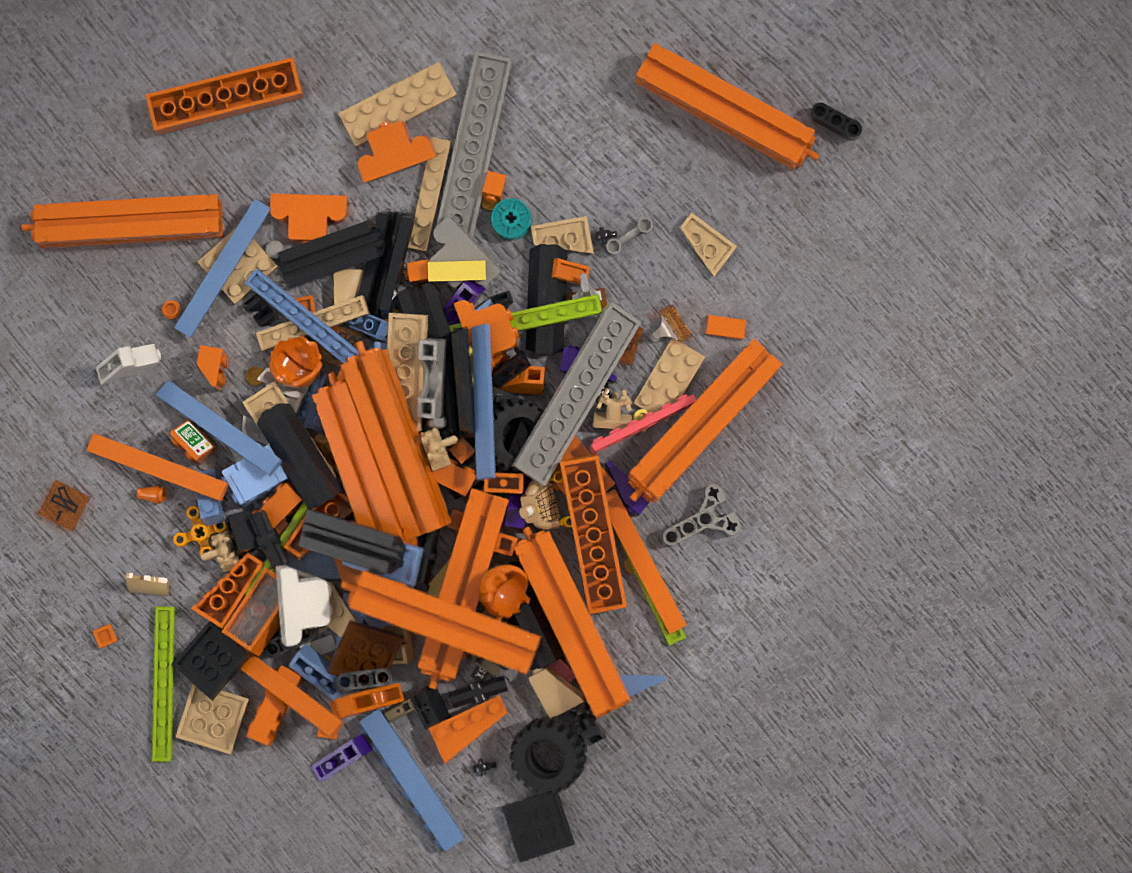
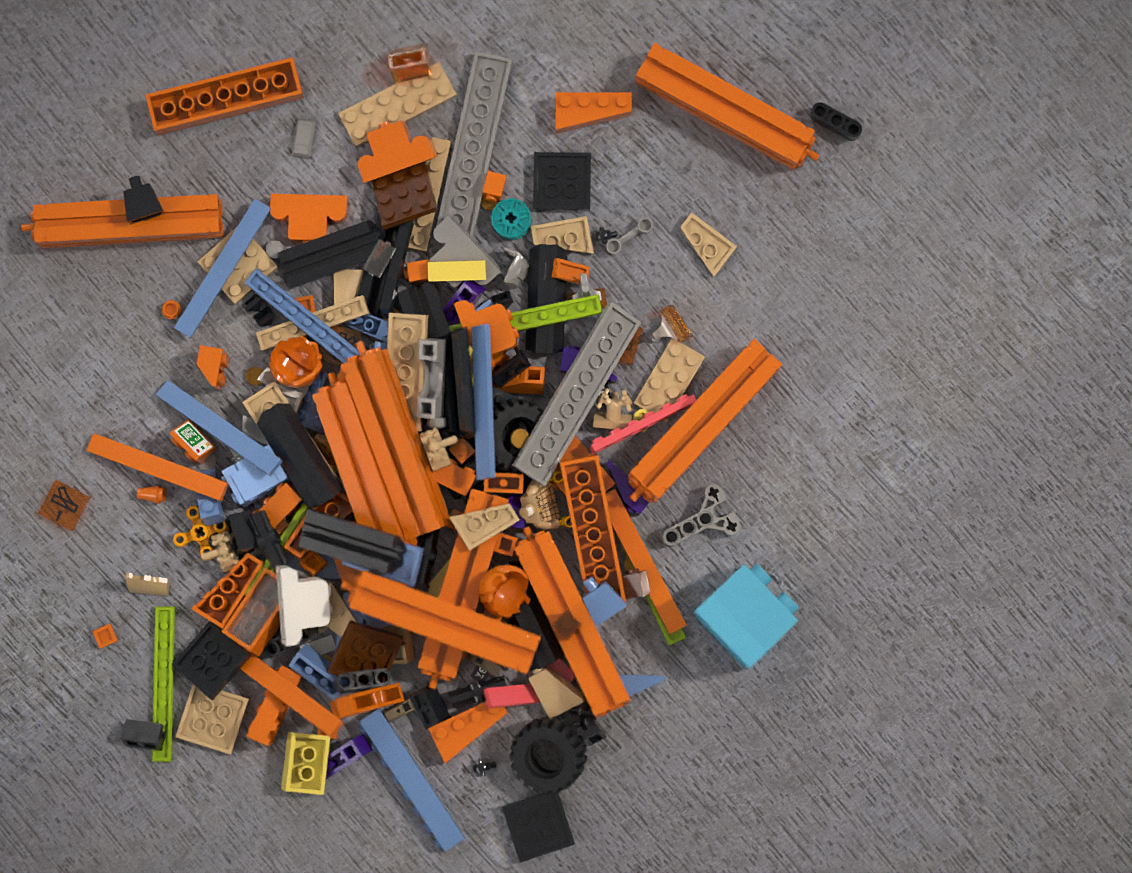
white brick [96,344,161,385] -> none
orange tile [706,315,746,340] -> none
none -> black hinge [120,719,166,751]
none -> black torso [123,176,165,225]
none -> light yellow slope [281,732,330,795]
none -> light grey tile [291,119,316,158]
none -> orange plate [299,551,327,577]
none -> clear piece [363,239,396,278]
none -> reddish brown plate [372,161,438,230]
none -> clear orange slope [388,42,432,83]
none -> tan wing [449,503,520,551]
none -> coral tile [484,684,540,709]
none -> light grey piece [503,247,529,290]
none -> pearl gold piece [510,429,529,448]
none -> black plate [533,152,591,210]
none -> reddish brown brick [553,610,582,640]
none -> orange wedge [556,92,632,134]
none -> medium blue torso [583,577,627,626]
none -> brick [622,568,650,599]
none -> medium azure slope [692,563,799,670]

